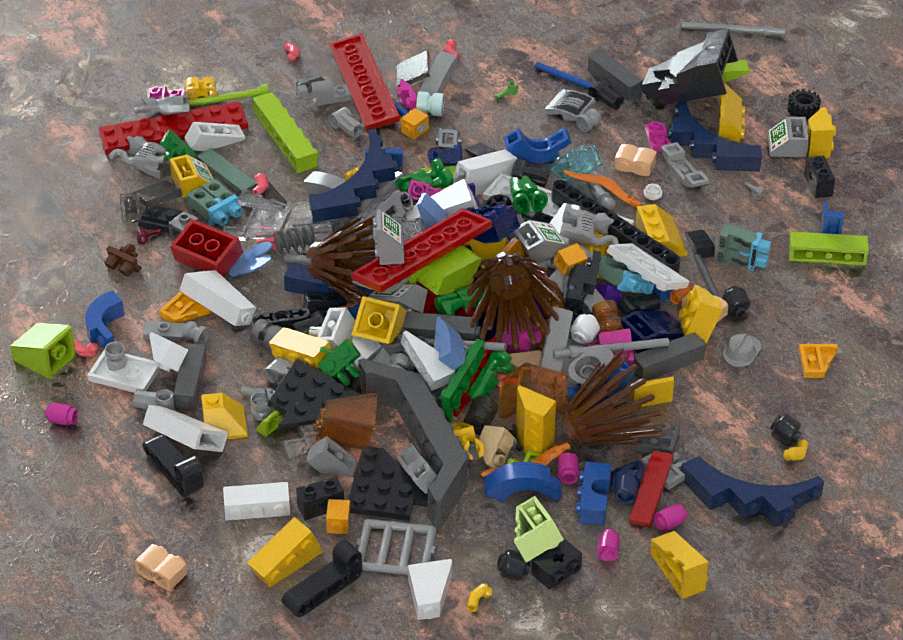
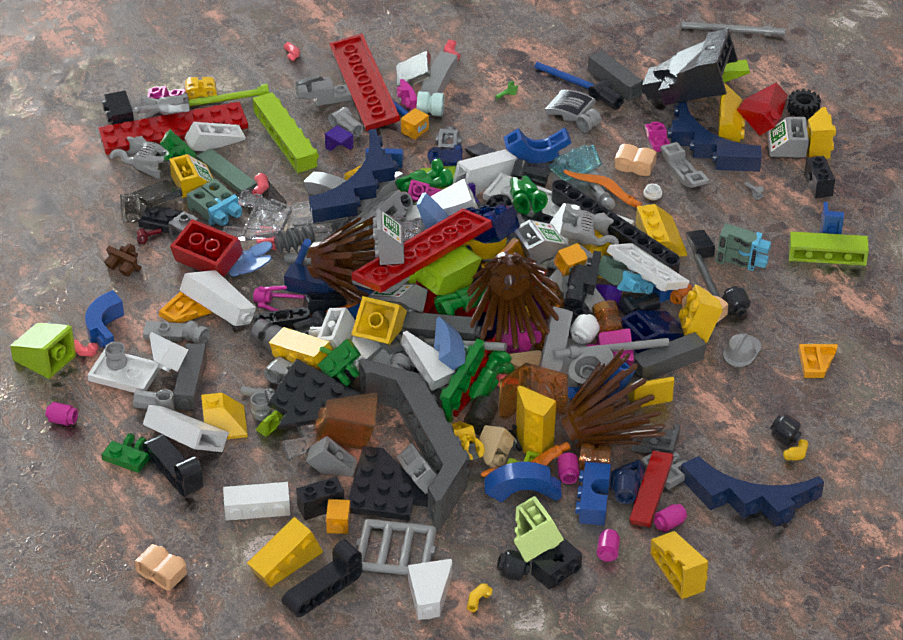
none -> green hinge [101,433,149,473]
none -> black brick [102,90,134,125]
none -> dark pink plant [253,286,304,311]
none -> blue bar [294,239,311,265]
none -> dark purple panel [325,125,354,151]
none -> clear orange wheel [579,443,611,470]
none -> red wedge [737,82,788,136]

